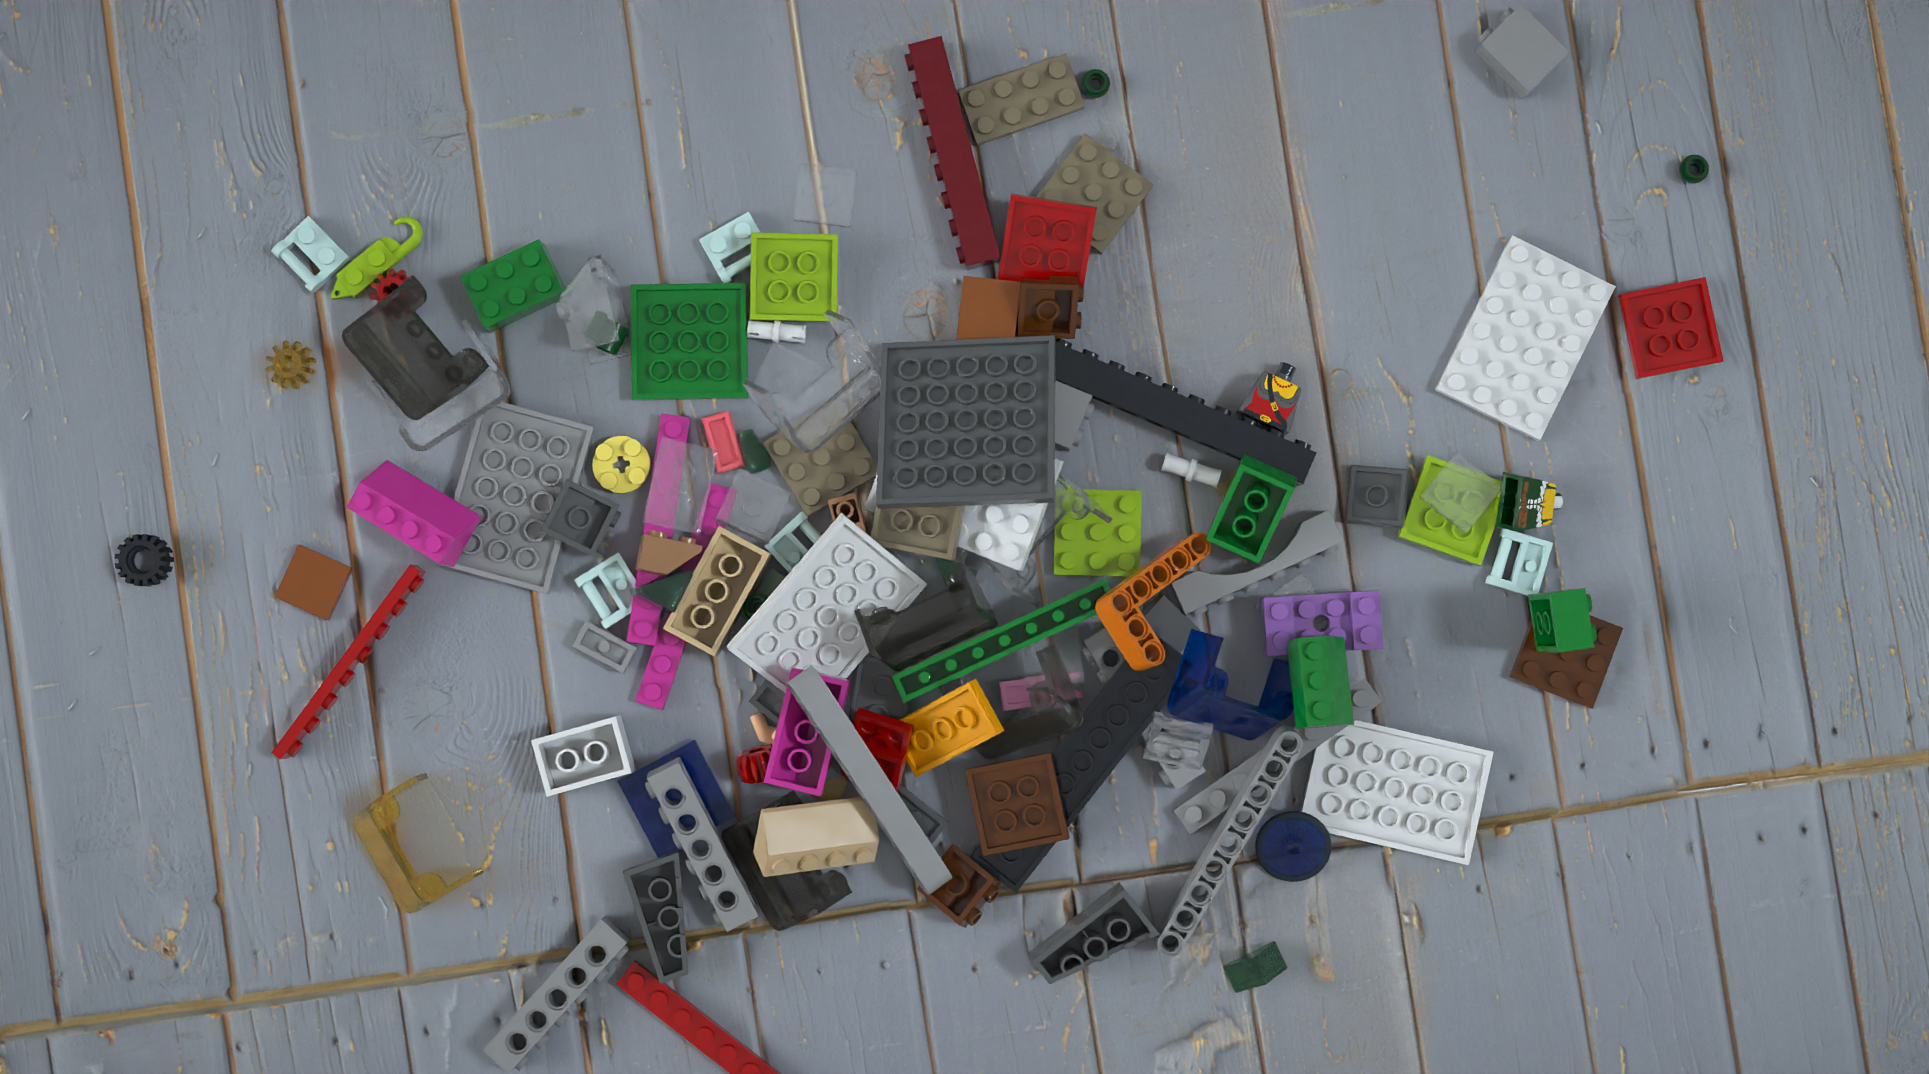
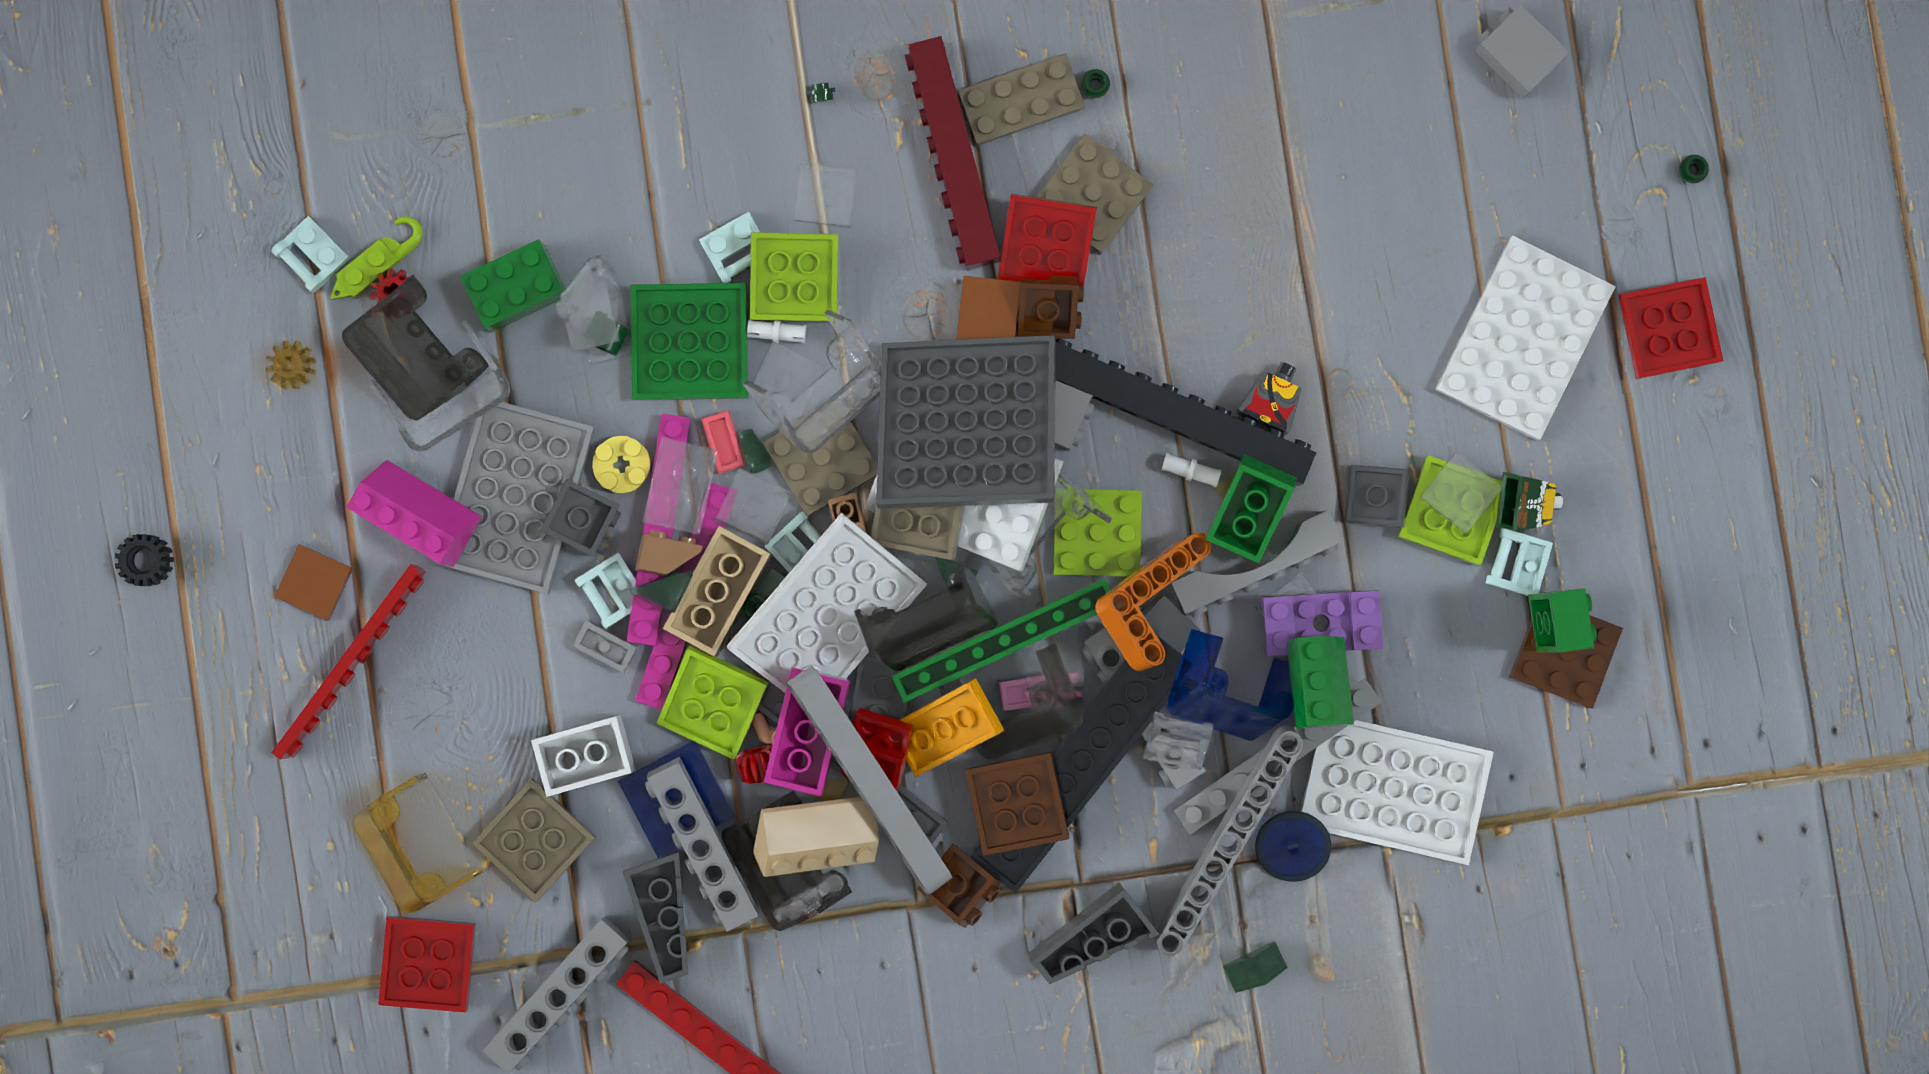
none -> red plate [378,916,476,1013]
none -> dark tan plate [471,778,596,903]
none -> lime plate [656,645,769,760]
none -> clear plate [772,874,843,922]
none -> dark green plate [807,82,836,102]

